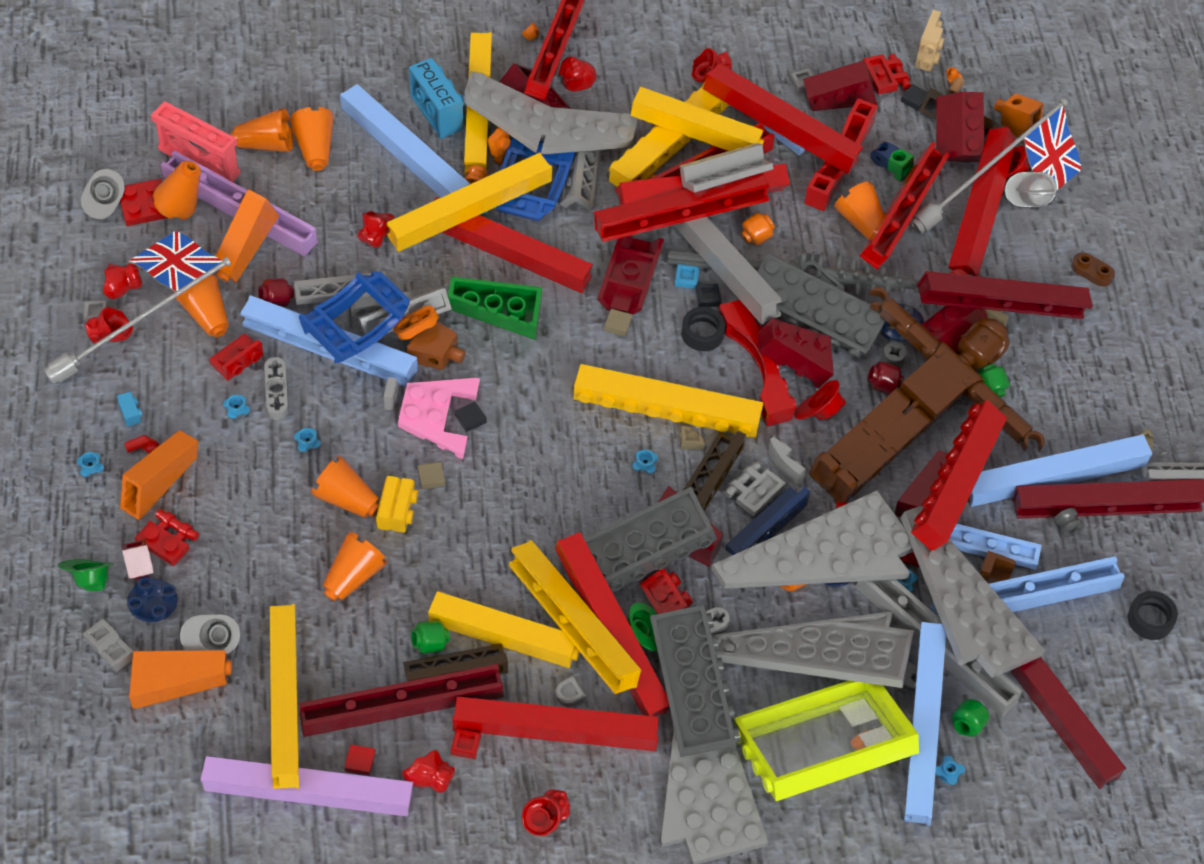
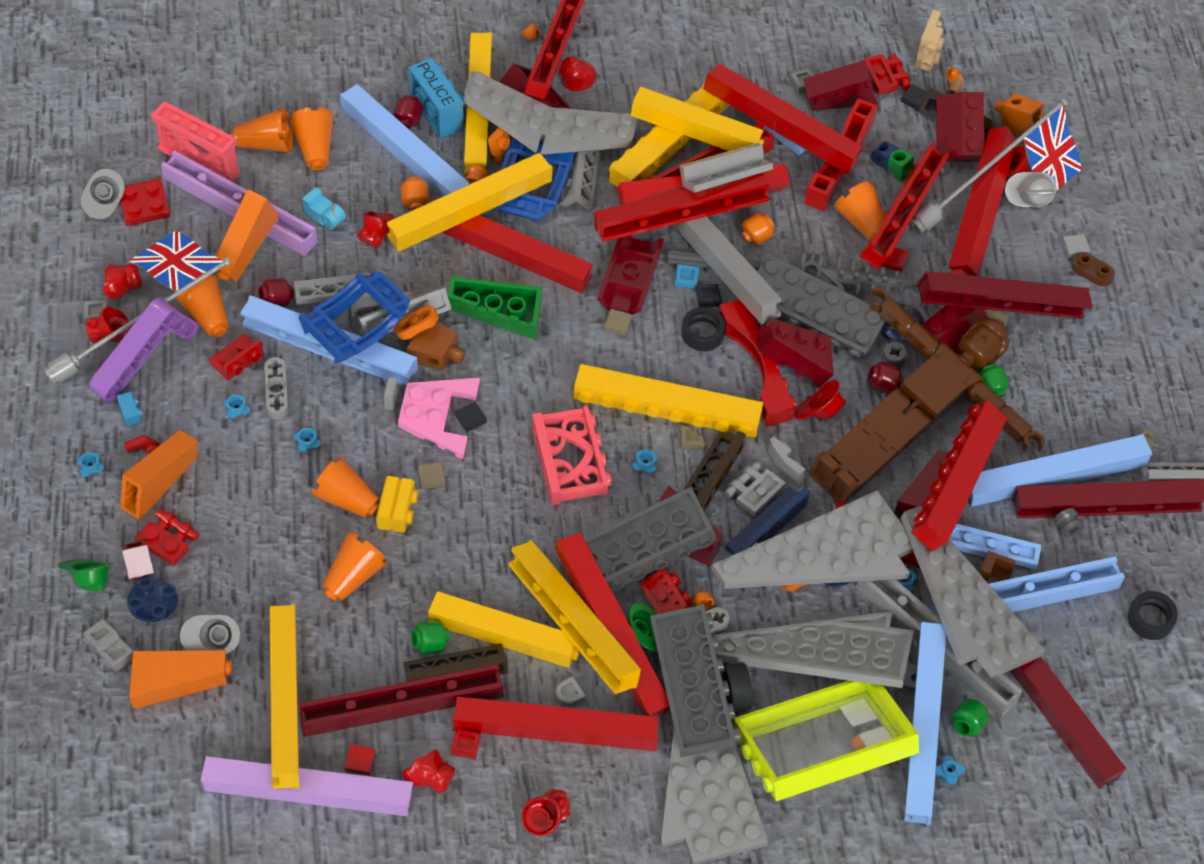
orange cone [153,160,201,220] -> none
red hair [691,48,732,83] -> none
none -> medium lavender beam [89,298,199,403]
none -> medium azure leg [302,187,346,230]
none -> dark red head [393,95,423,129]
none -> orange head [400,177,430,211]
none -> coral fence [532,406,612,506]
none -> orange hinge [693,590,714,611]
none -> black tyre [722,662,753,712]
none -> red tile [881,247,909,272]
none -> light grey tile [1062,234,1091,259]

